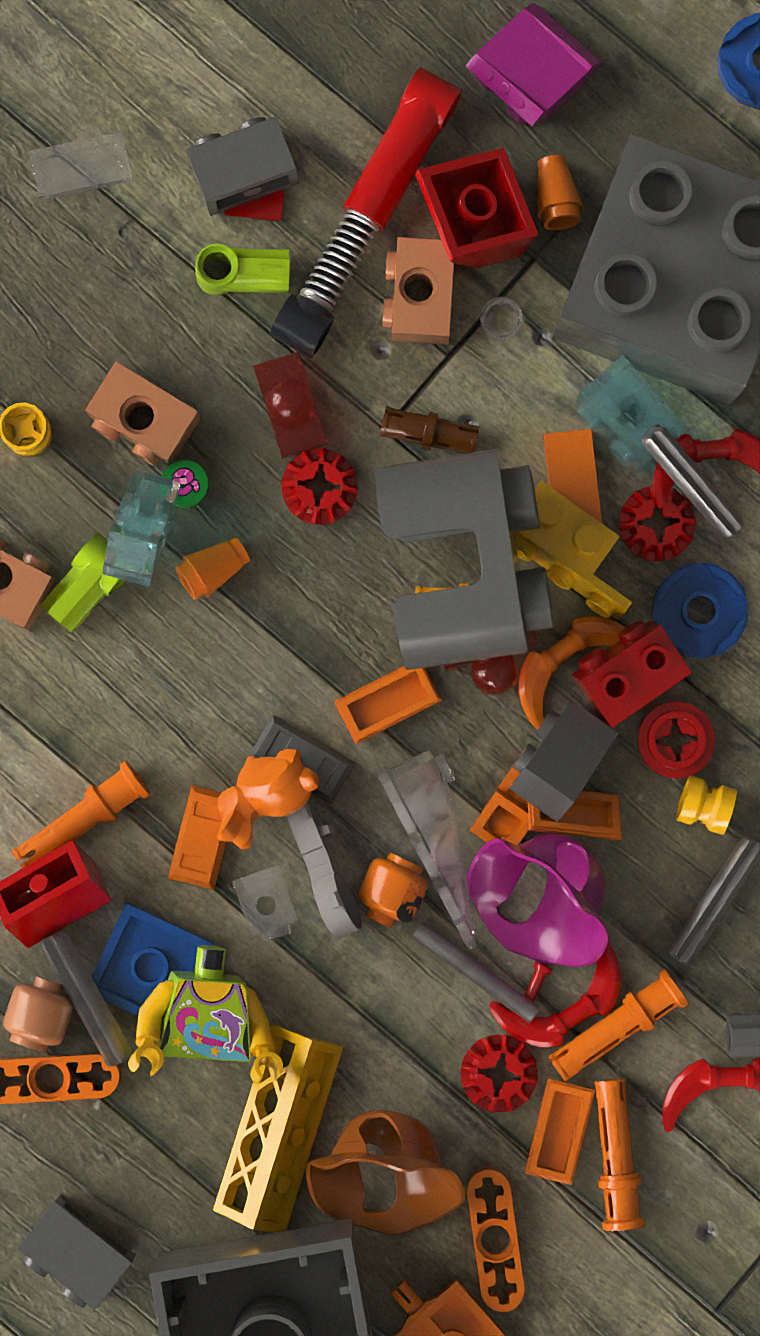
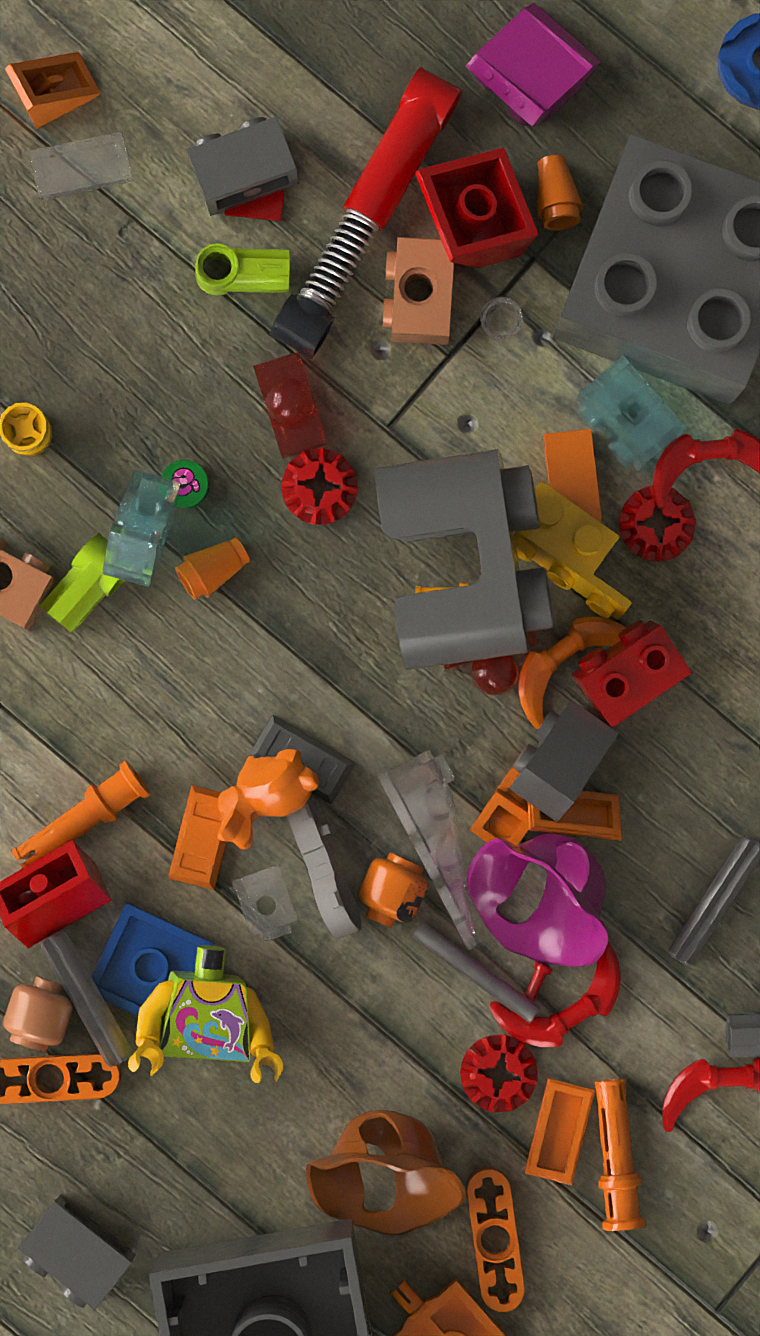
nougat brick [85,361,201,467] -> none
yellow fence [213,1024,343,1232] -> none
orange tile [334,666,442,744] -> none
reddish brown pin [380,406,480,454] -> none
orange pin [548,968,689,1082] -> none
red gear [637,701,715,779] -> none
flat silver axle [641,424,743,538] -> none
blue tile [651,563,748,659] -> none
yellow wheel [676,775,737,835] -> none
none -> orange slope [5,52,101,129]

